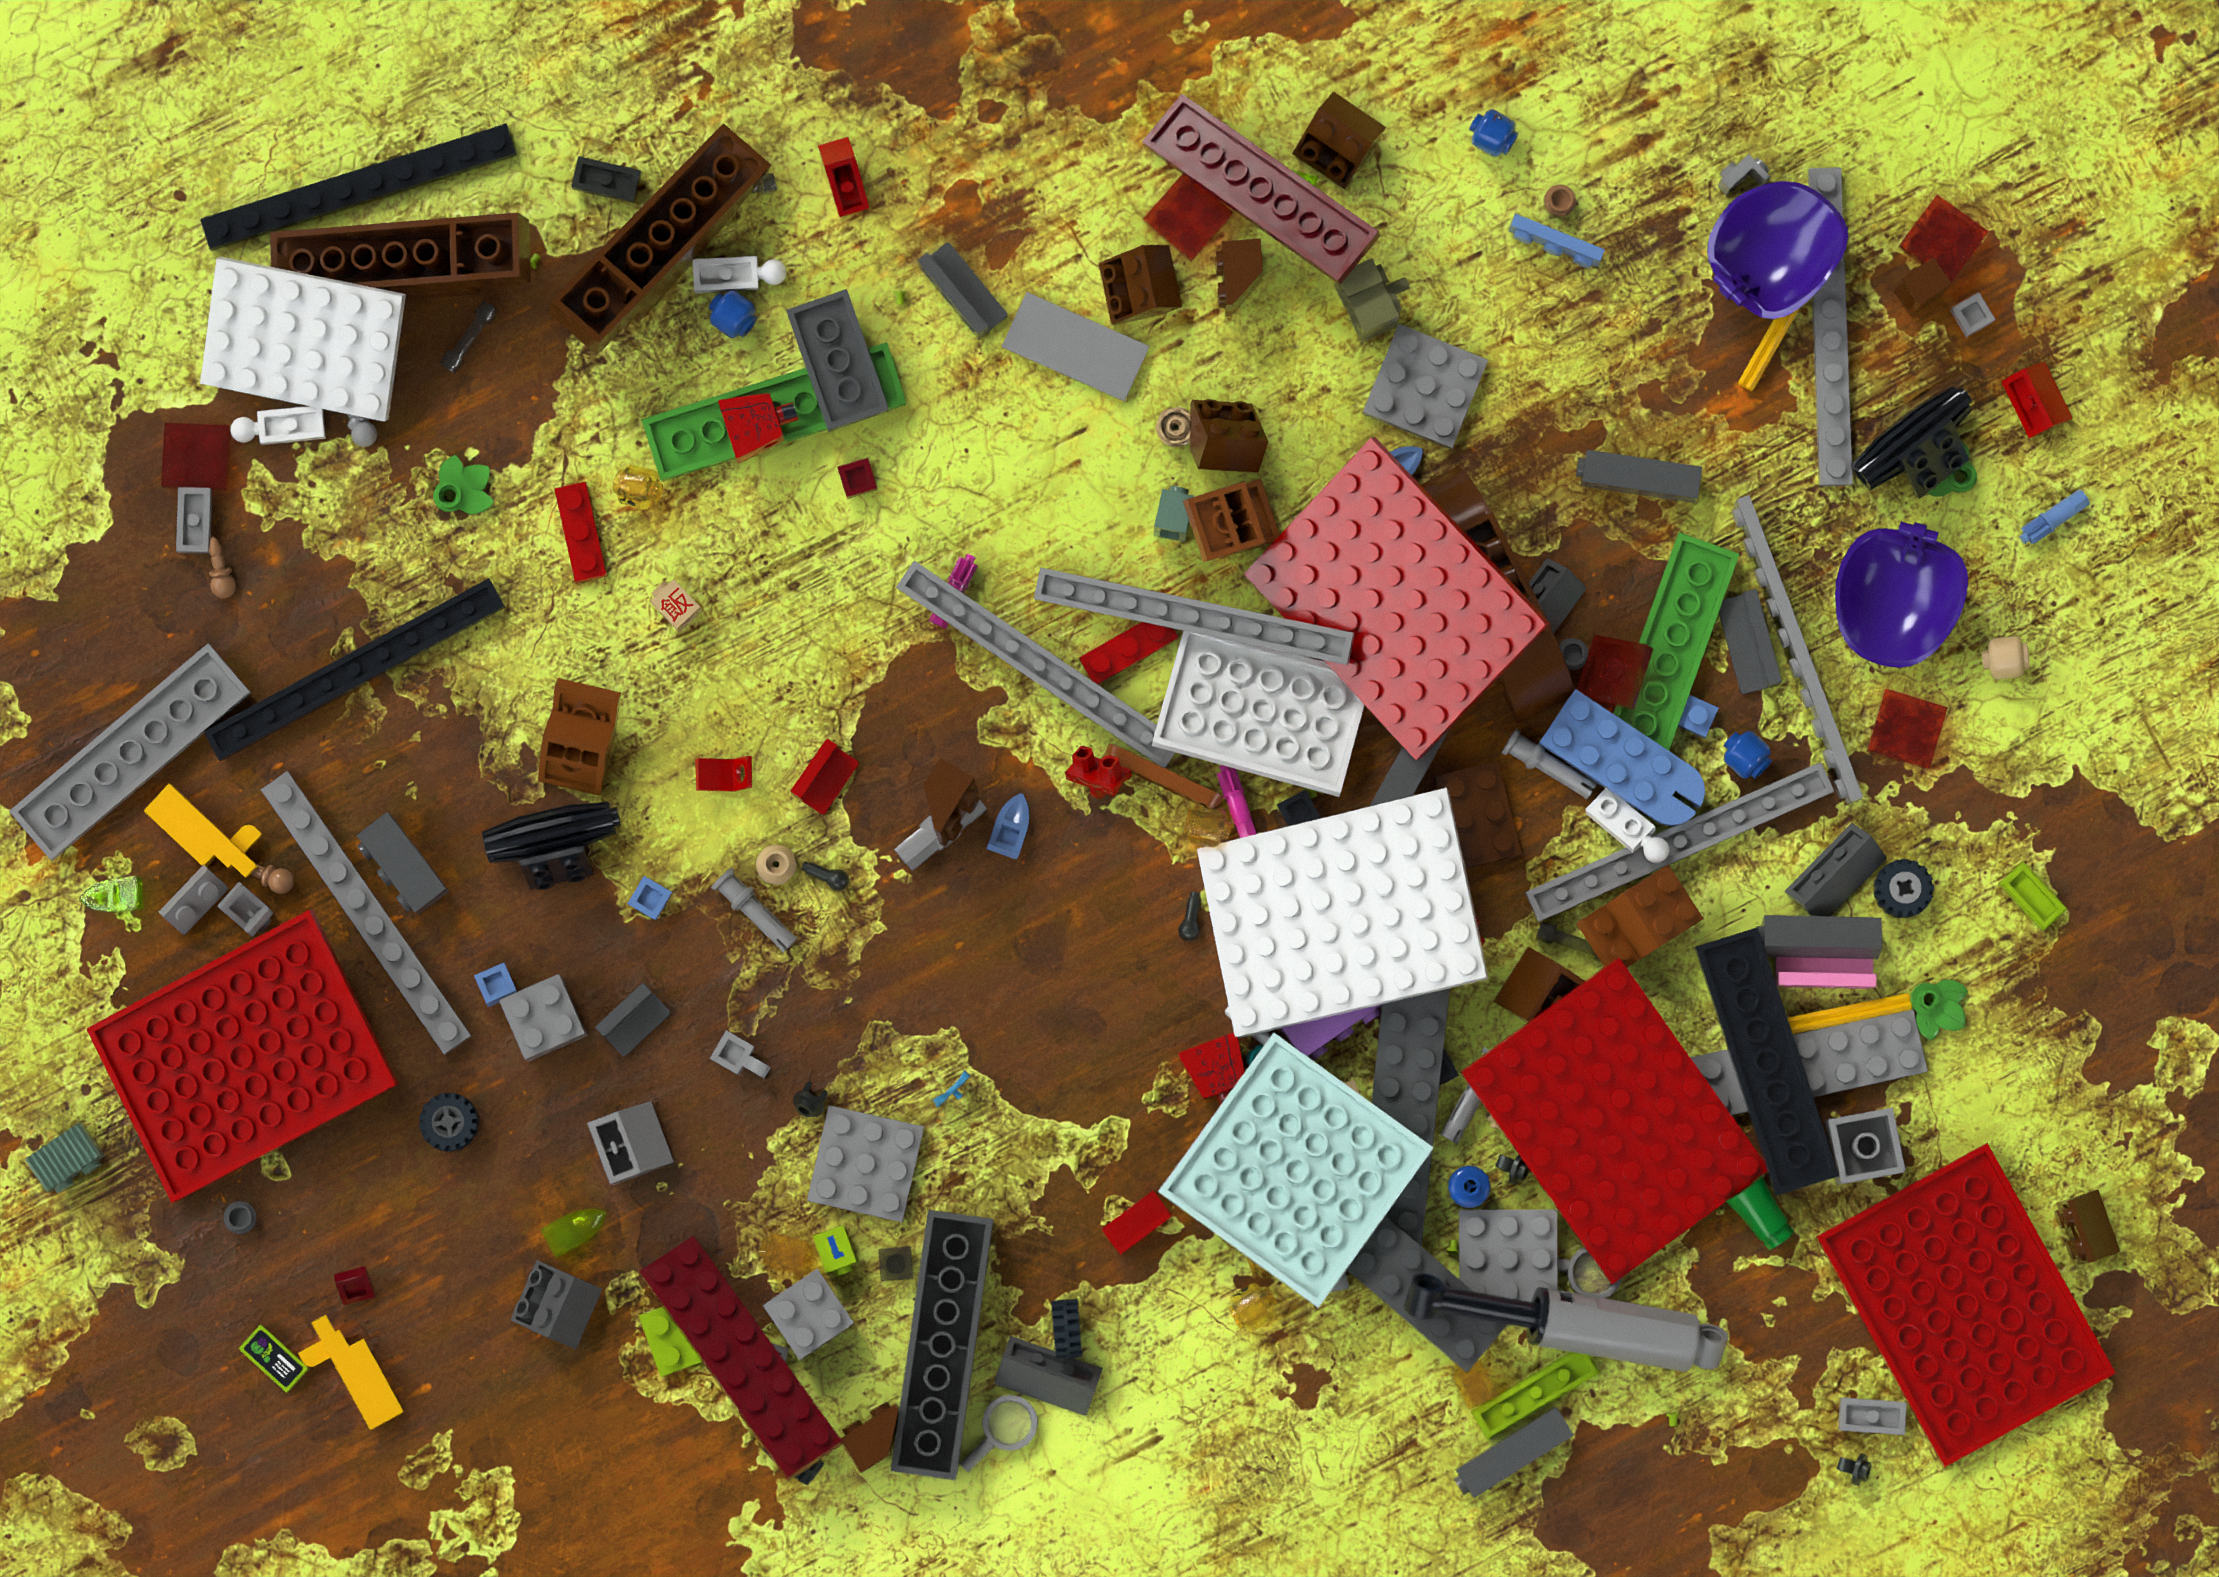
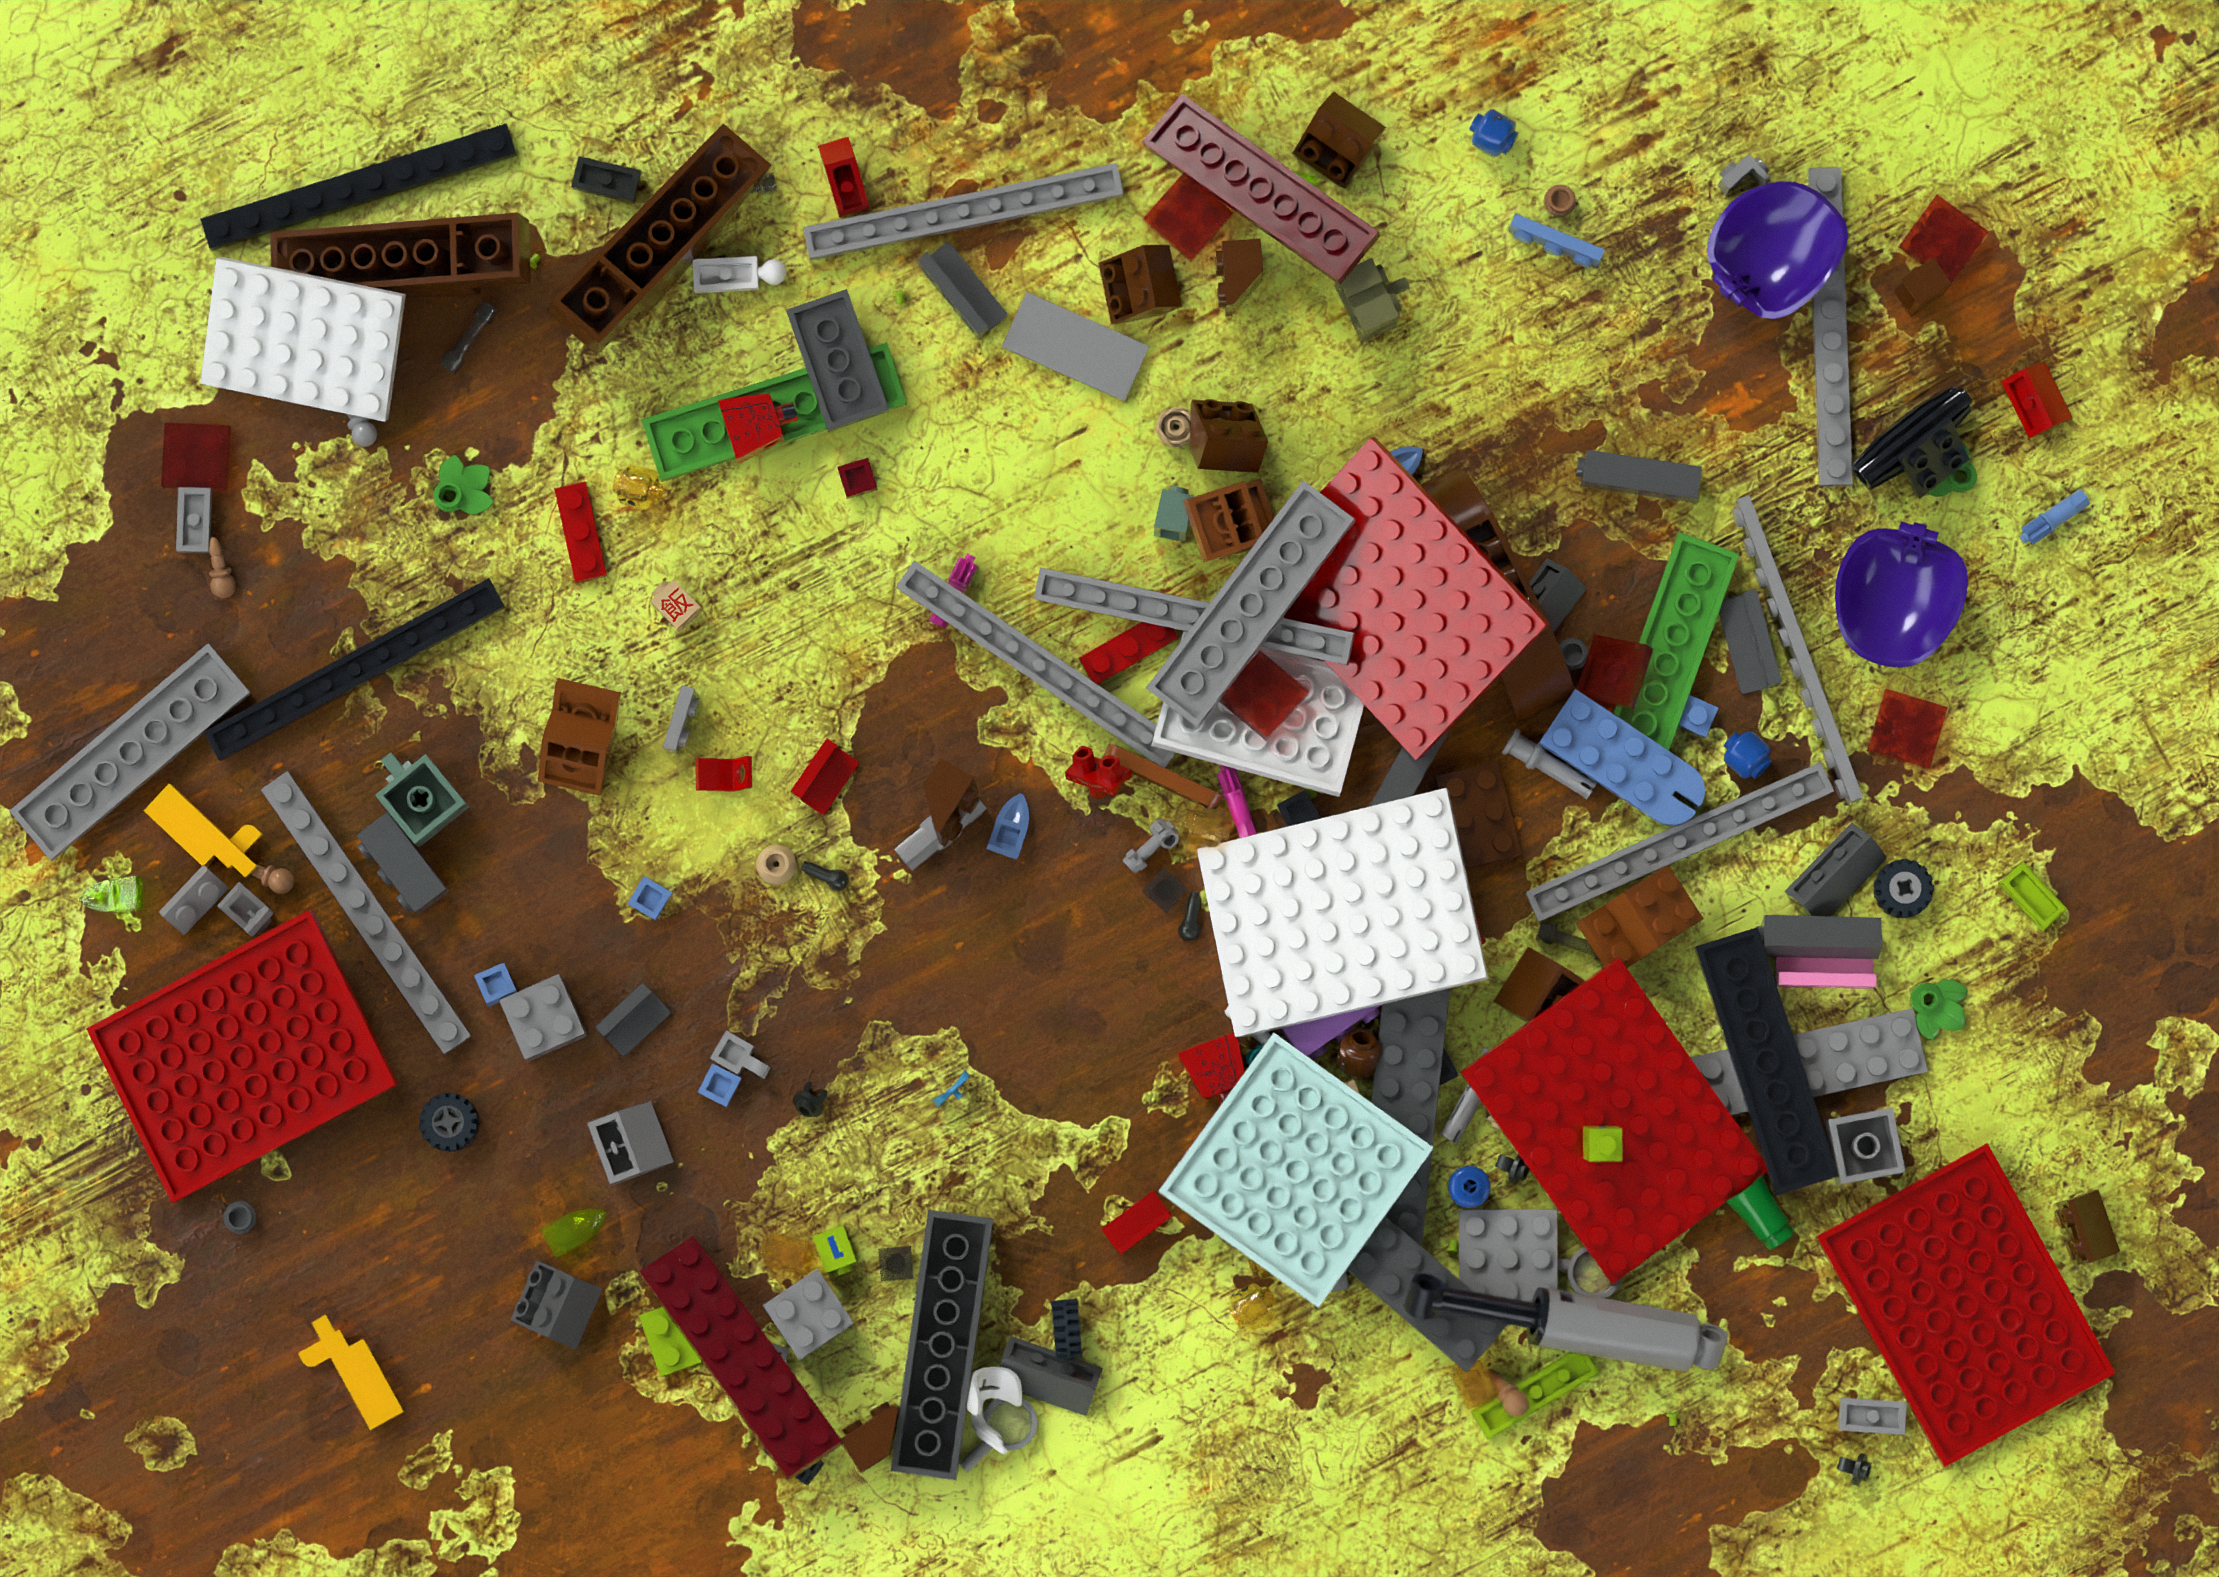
sand green brick [25,1123,105,1194] -> none
white plate [230,406,326,445] -> none
tile [239,1324,310,1393] -> none
dark red plate [334,1266,375,1306] -> none
black plate [482,802,621,890] -> none
blue head [708,291,758,338] -> none
light grey pin [711,867,798,953] -> none
light grey plate [807,1105,924,1223] -> none
light grey plate [1362,324,1488,450] -> none
dark grey brick [1454,1407,1574,1498] -> none
white plate [1585,788,1669,863] -> none
yellow axle [1738,308,1800,391] -> none
yellow axle [1787,993,1912,1035] -> none
light grey plate [1950,293,1996,338] -> none
tan head [1982,636,2030,680] -> none
none -> sand green hinge [375,752,469,848]
none -> light grey plate [663,685,700,754]
none -> medium blue plate [698,1063,742,1107]
none -> light grey plate [803,163,1124,261]
none -> white helmet [967,1367,1022,1454]
none -> light grey bar [1123,819,1179,874]
none -> clear smoke plate [1142,867,1188,913]
none -> light grey plate [1146,480,1356,728]
none -> clear red plate [1219,650,1309,741]
none -> reddish brown head [1337,1029,1381,1078]
none -> medium nougat bar [1487,1369,1529,1417]
none -> lime brick [1583,1126,1622,1161]

